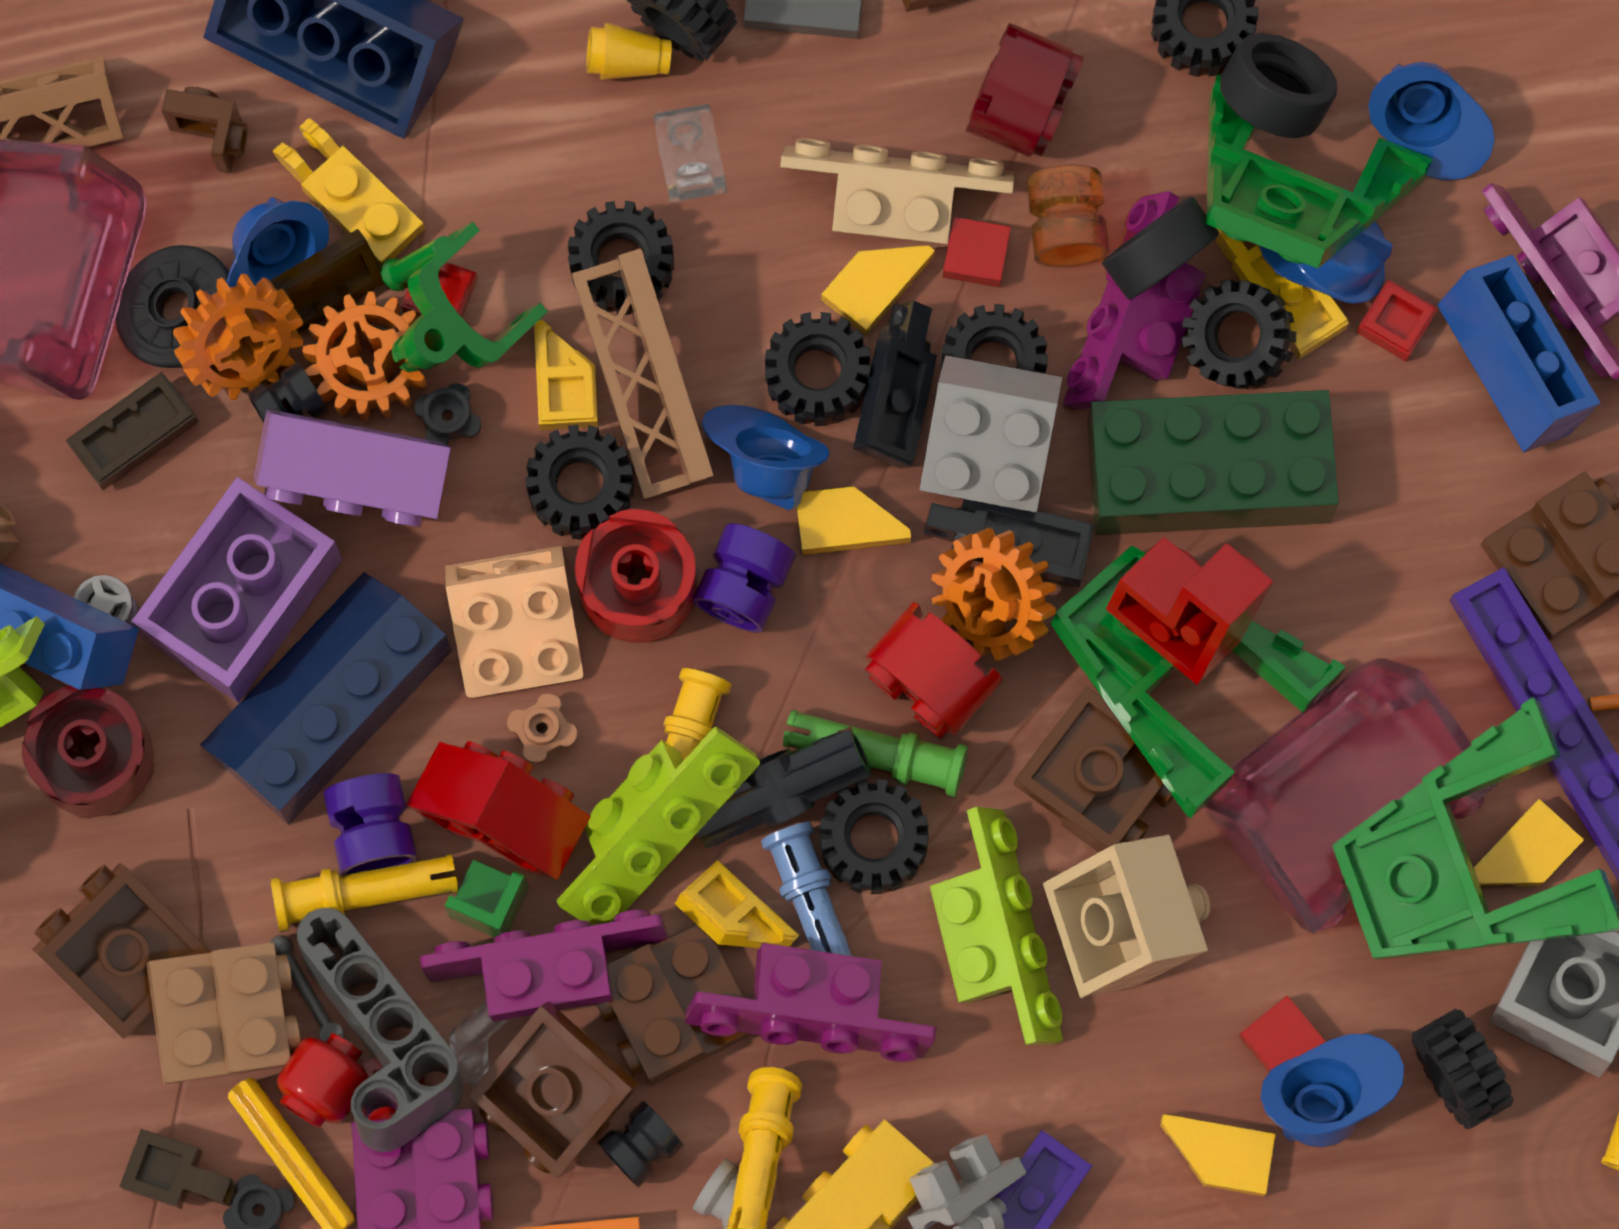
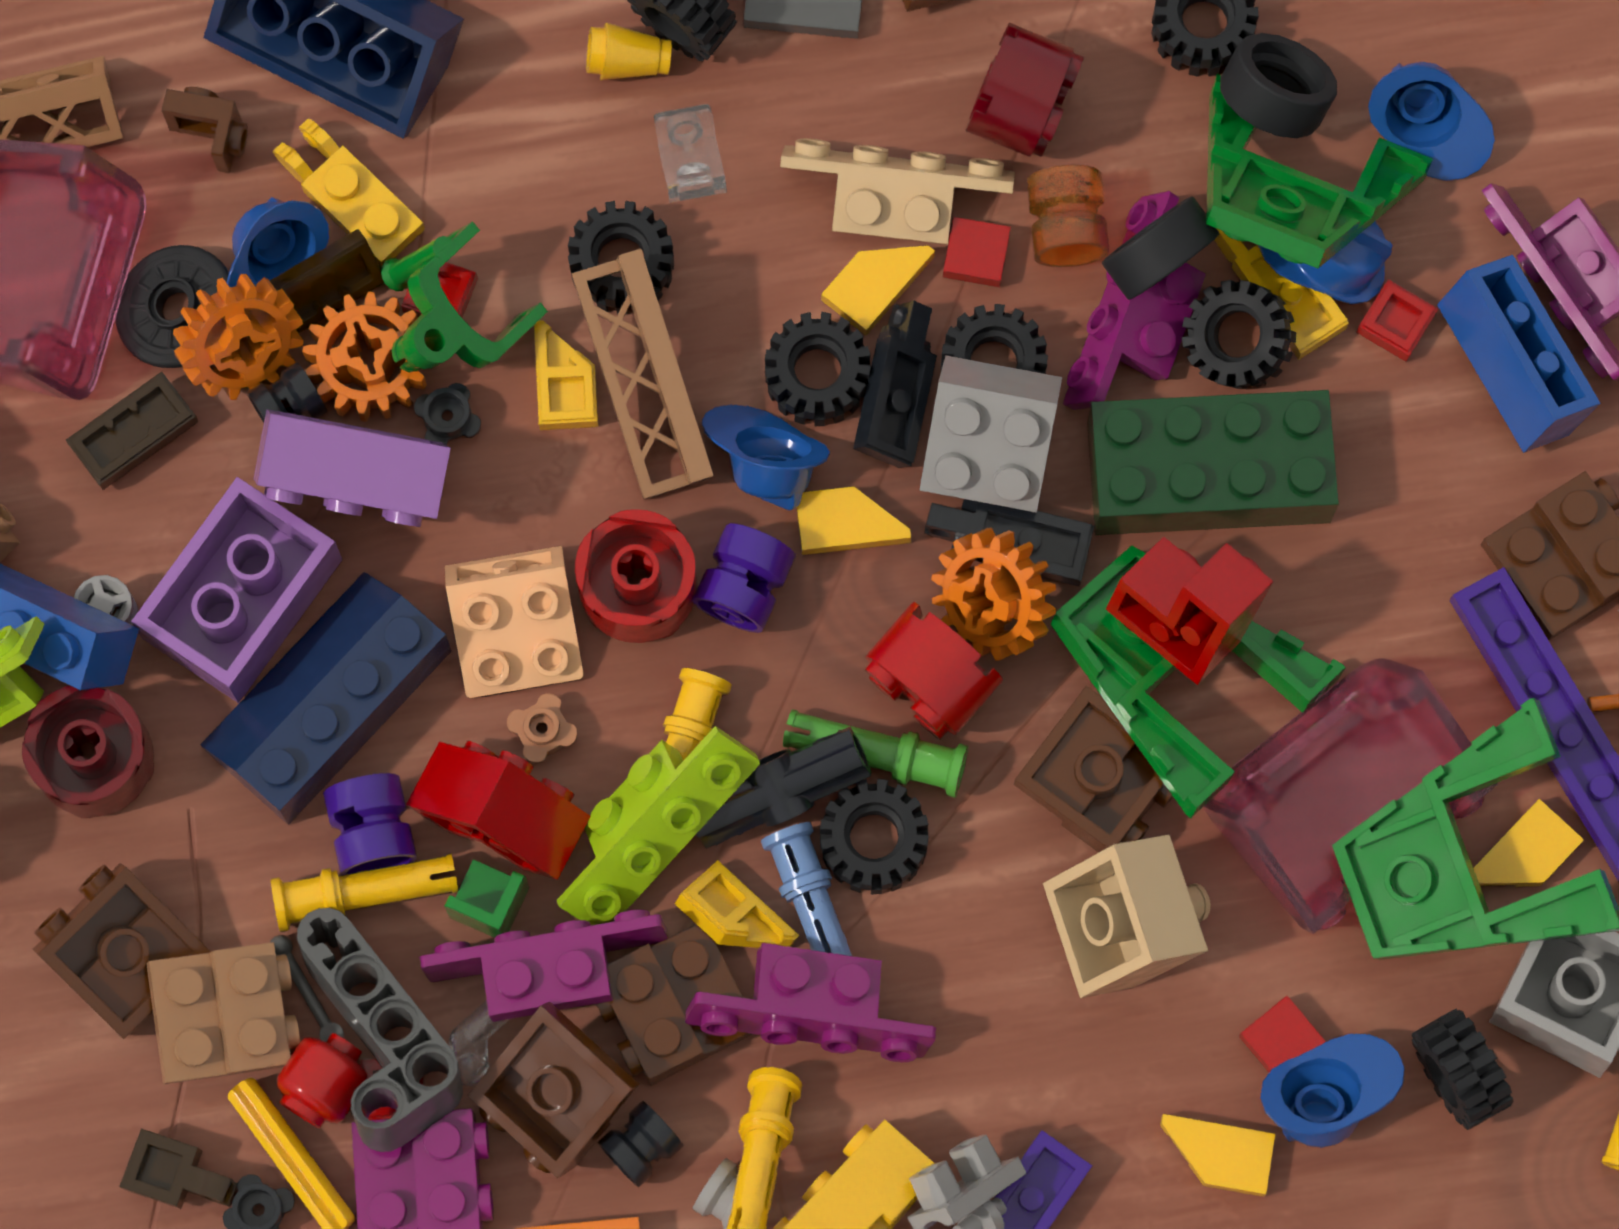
black tyre [525,425,634,540] -> none
lime bracket [930,807,1063,1045] -> none

